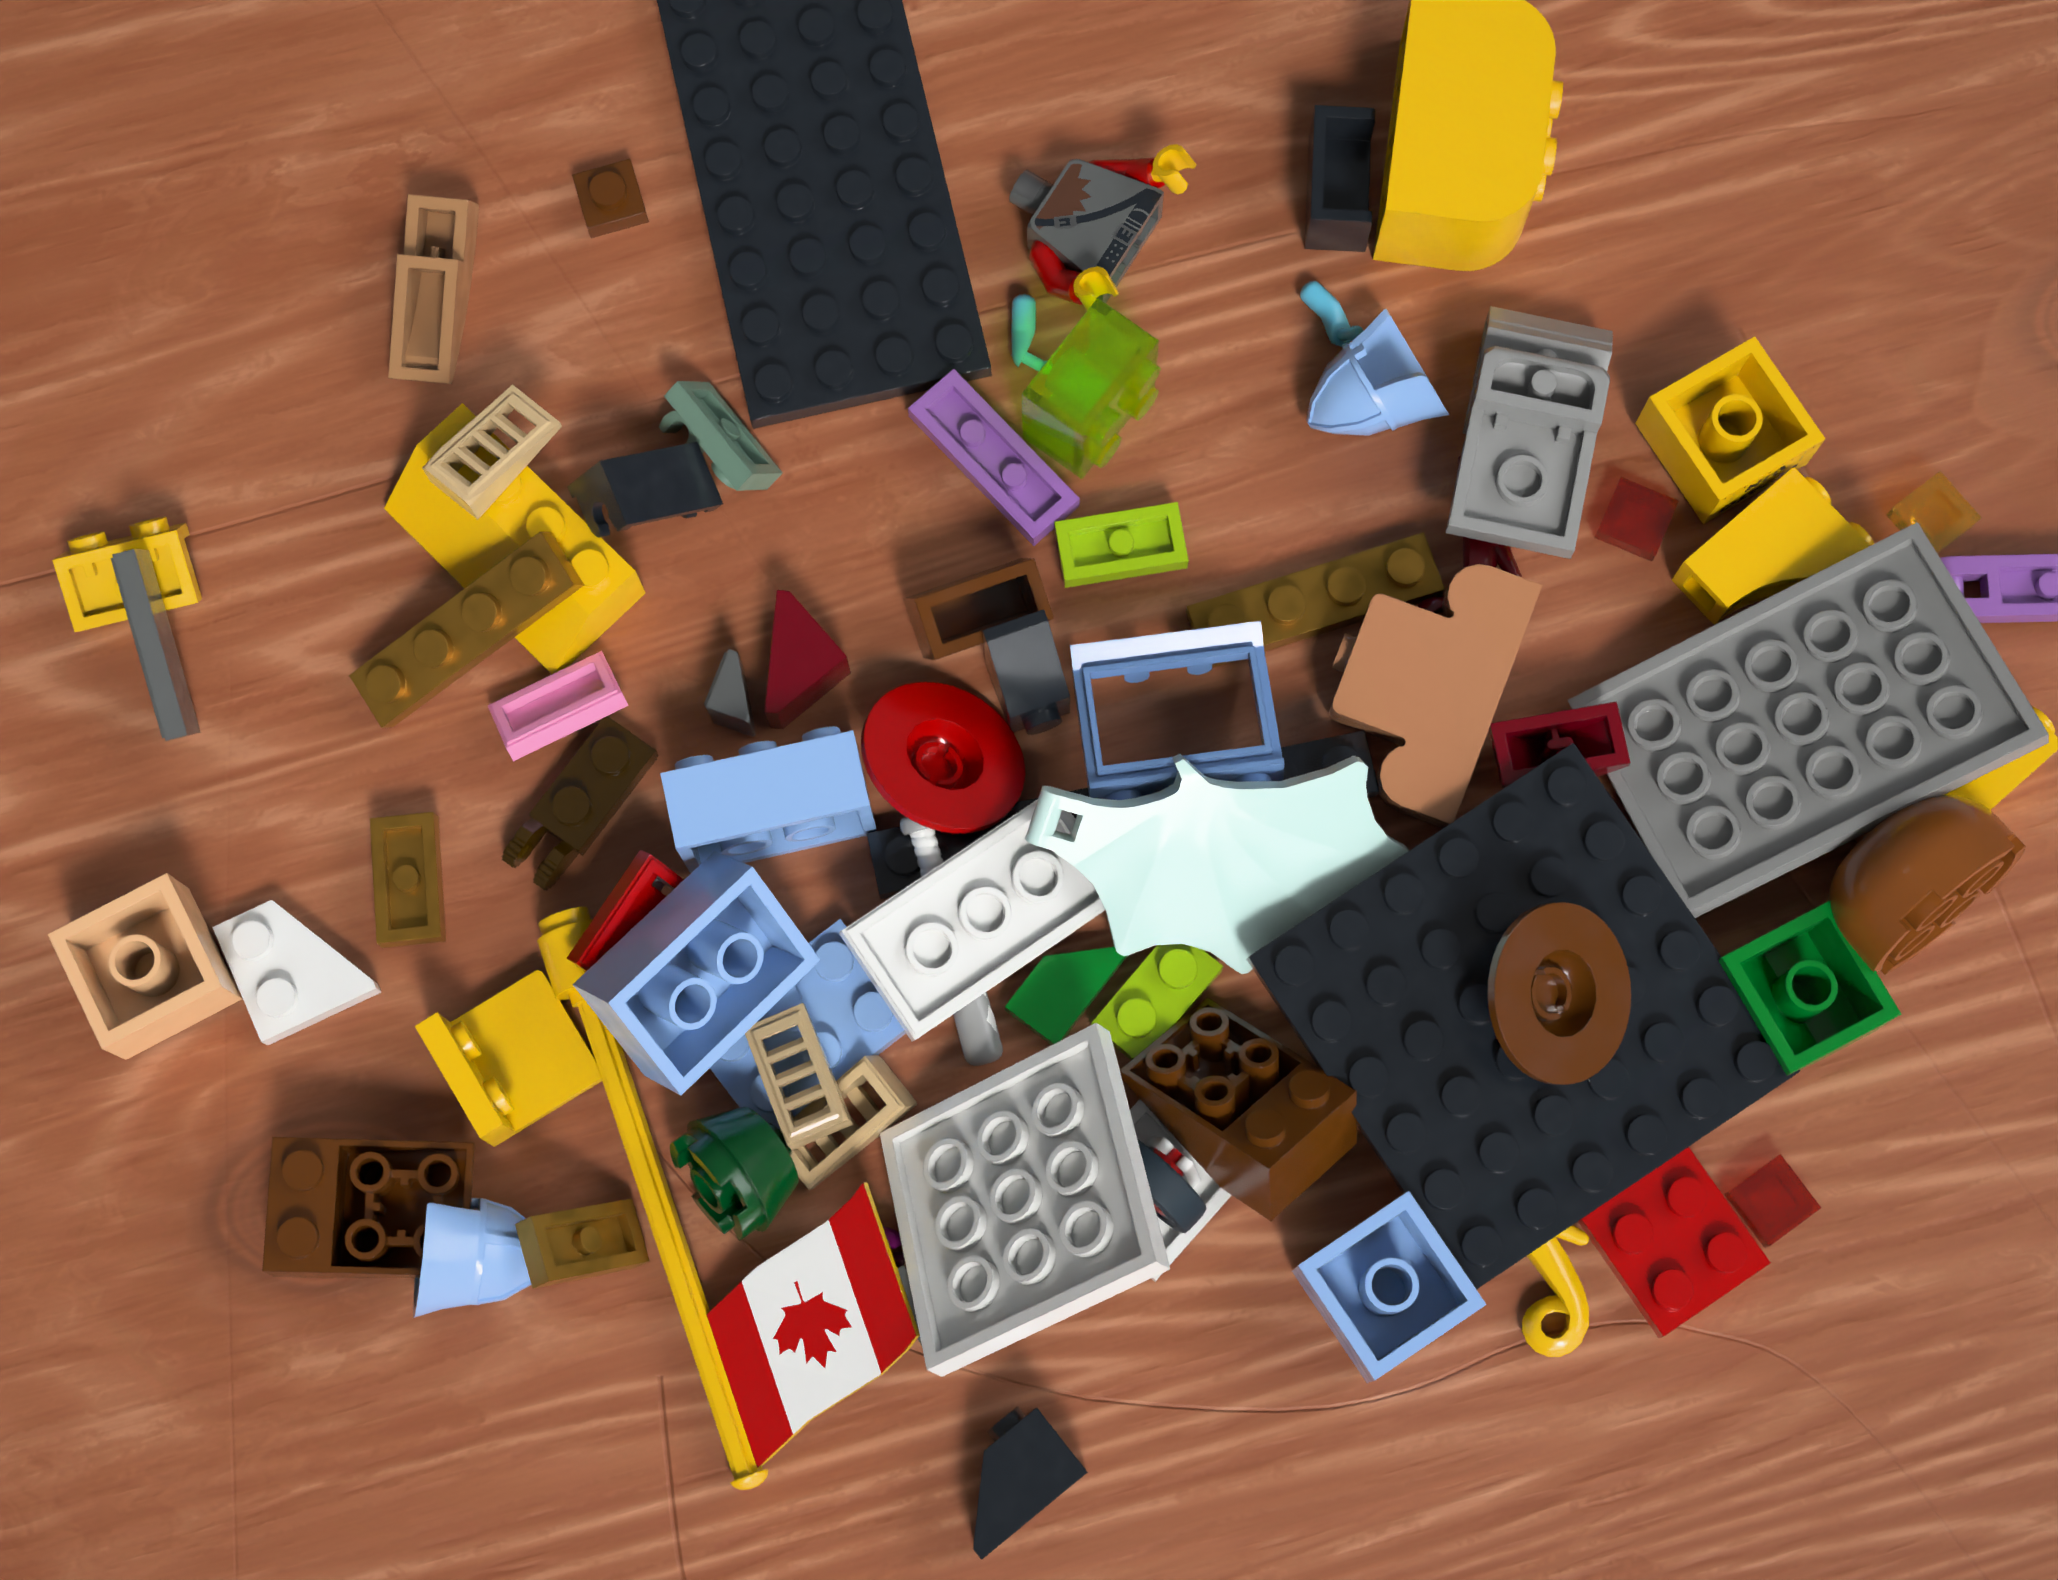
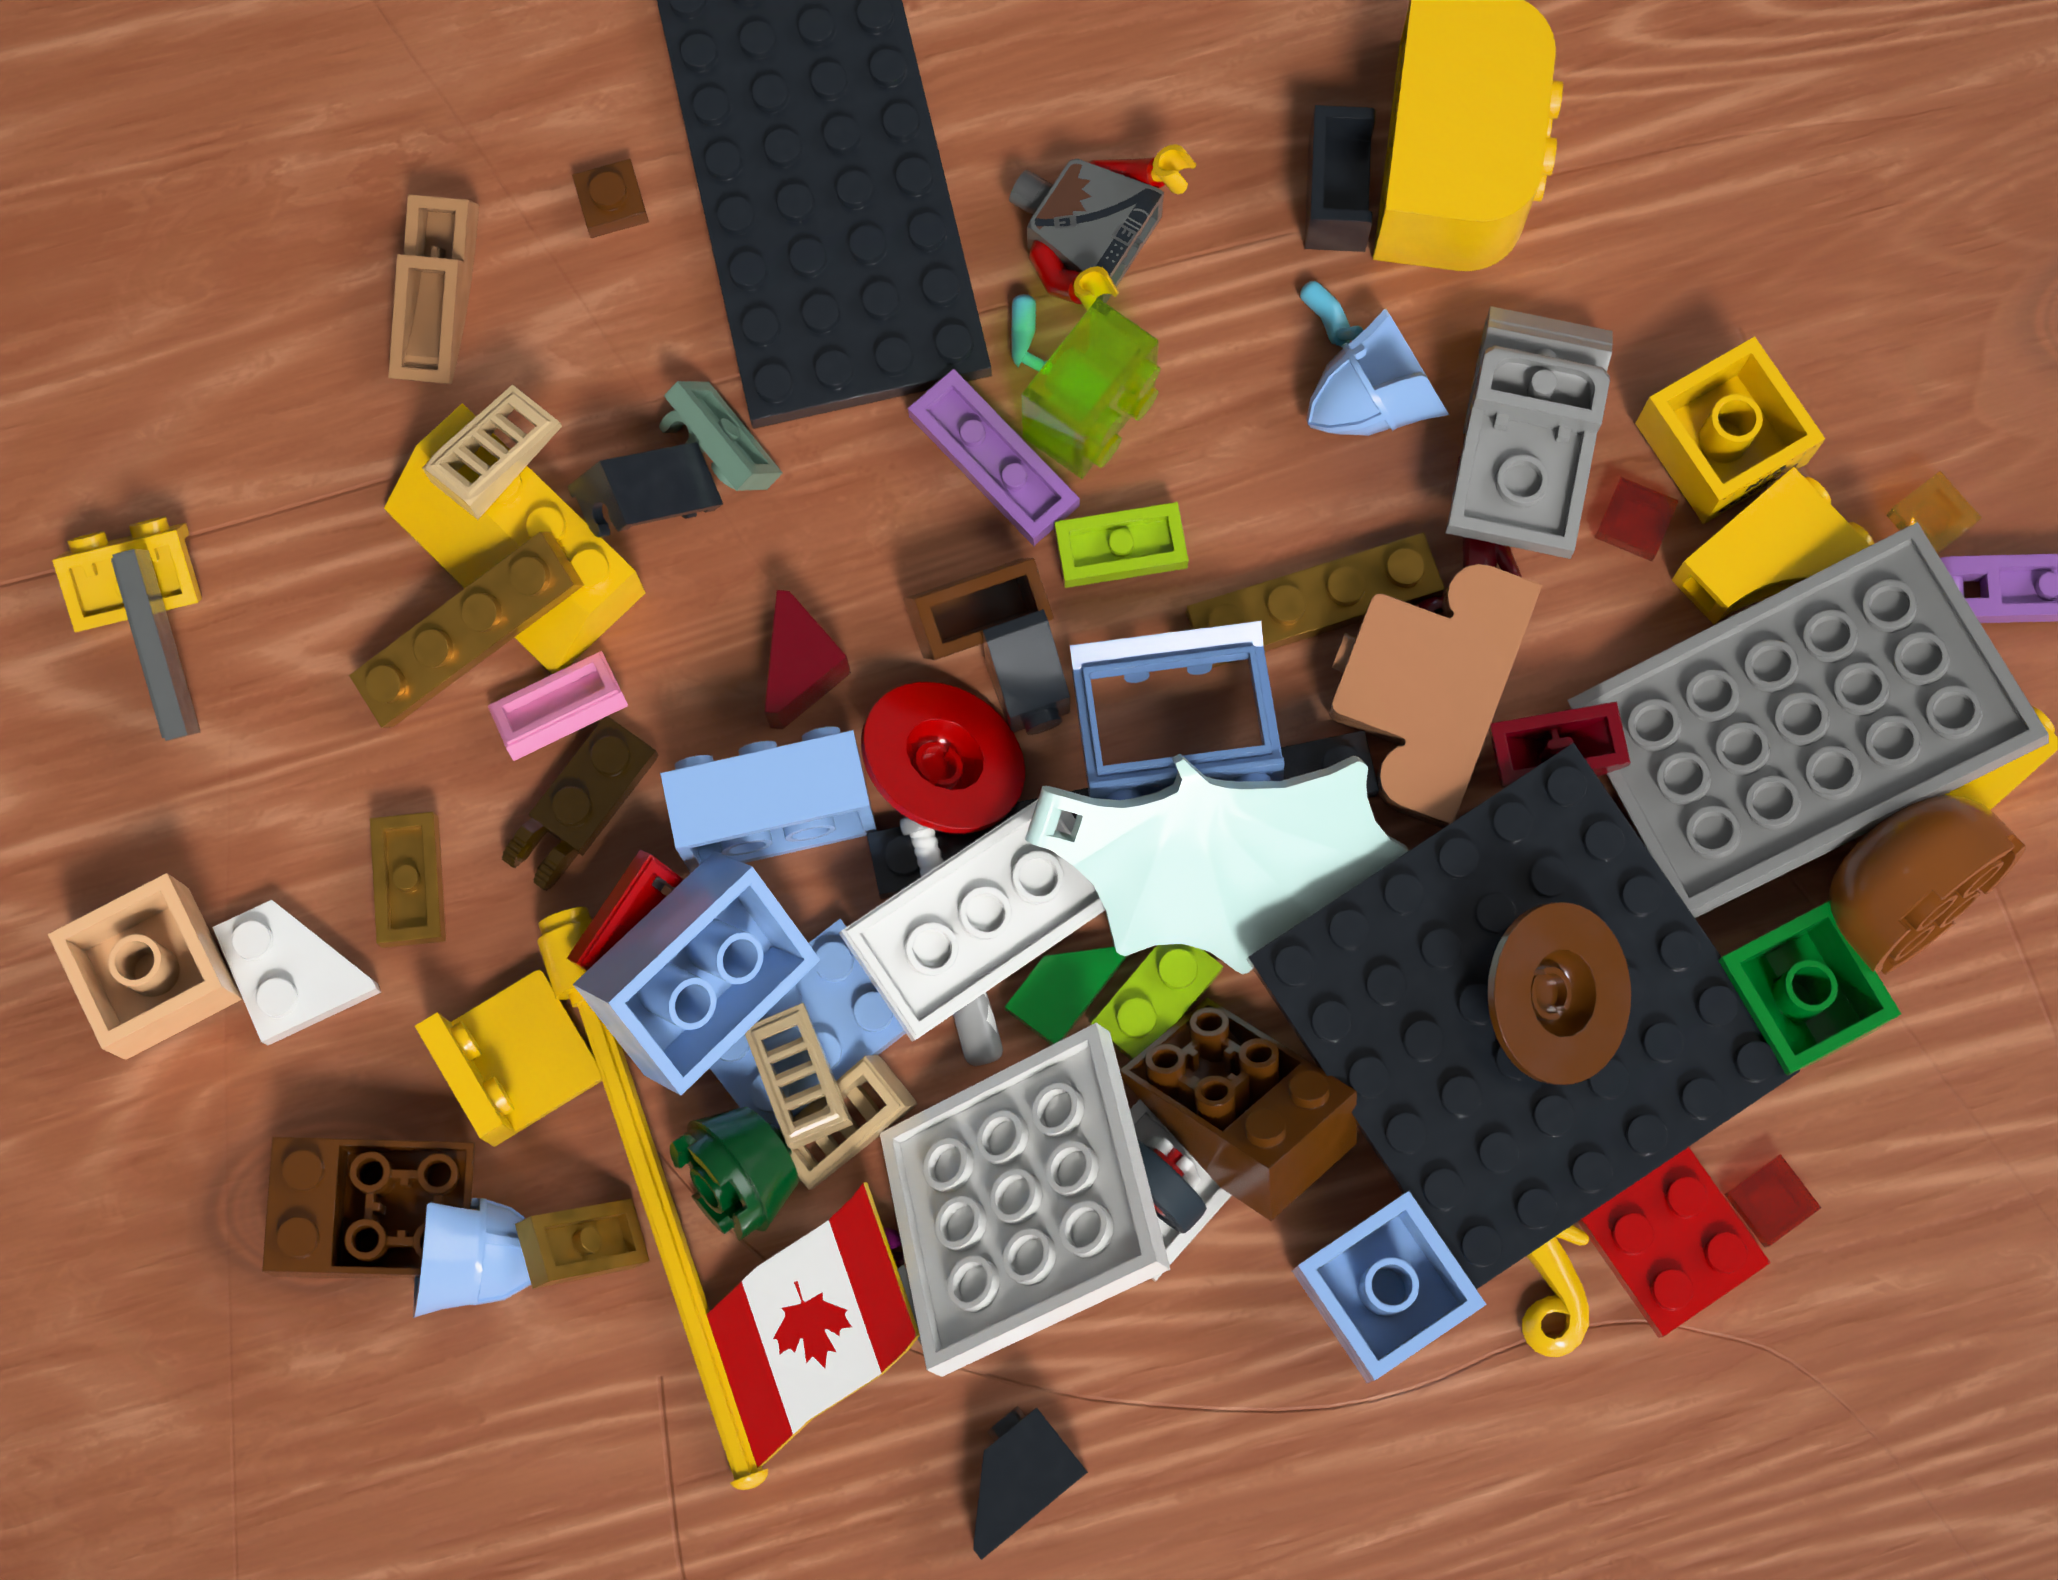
dark grey slope [704,649,756,737] -> none

